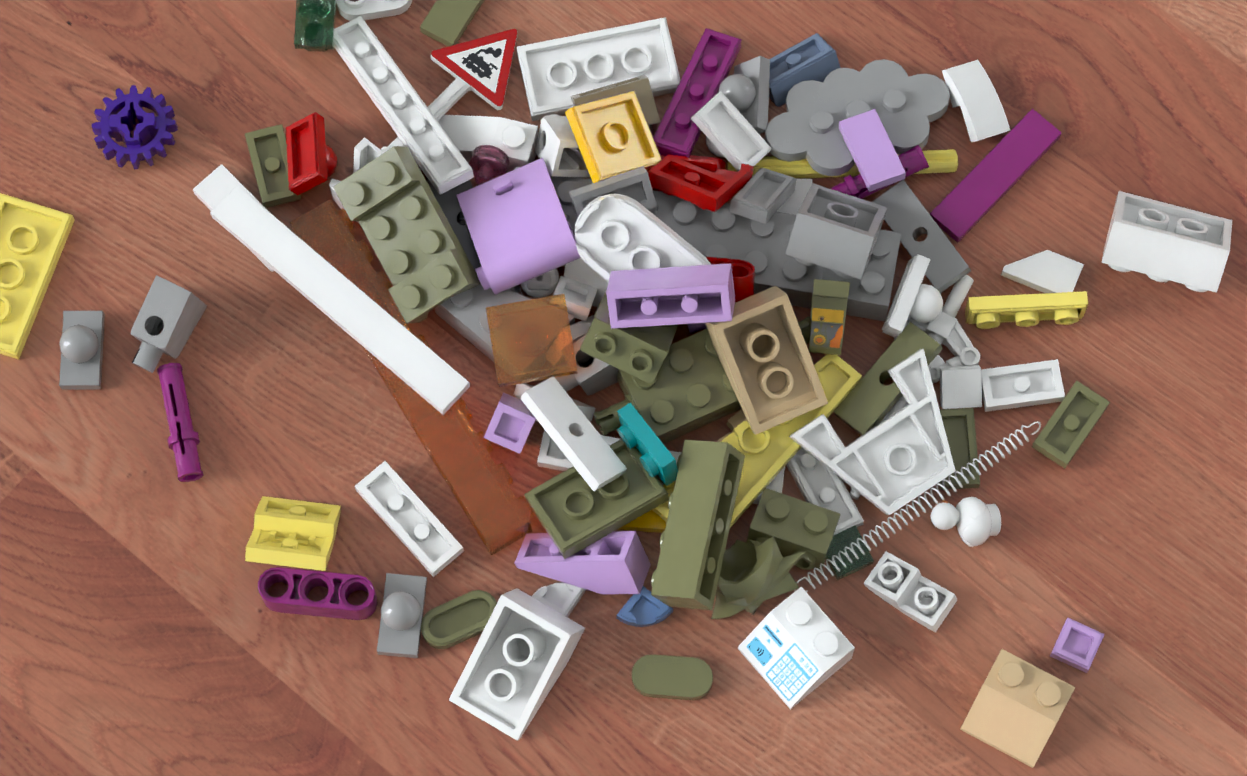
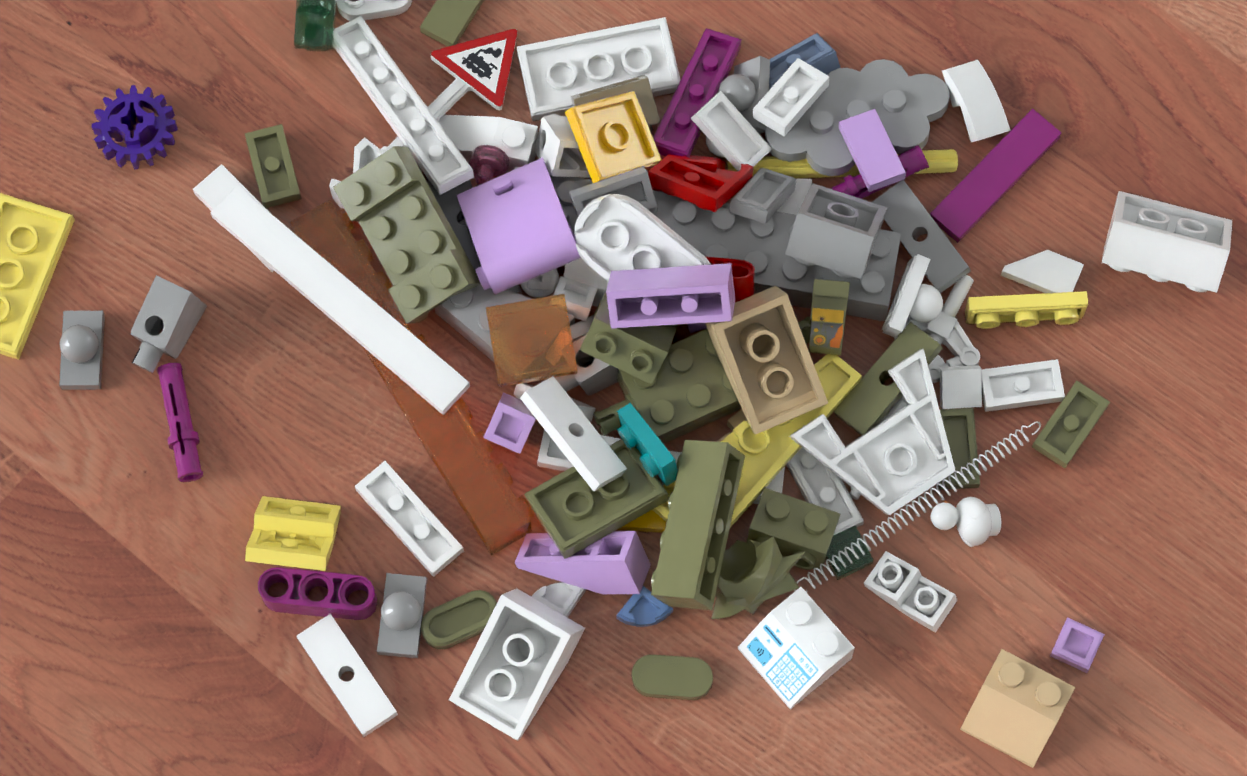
red tile [286,112,338,196] -> none
none -> white tile [297,614,398,737]
none -> white plate [753,58,829,136]

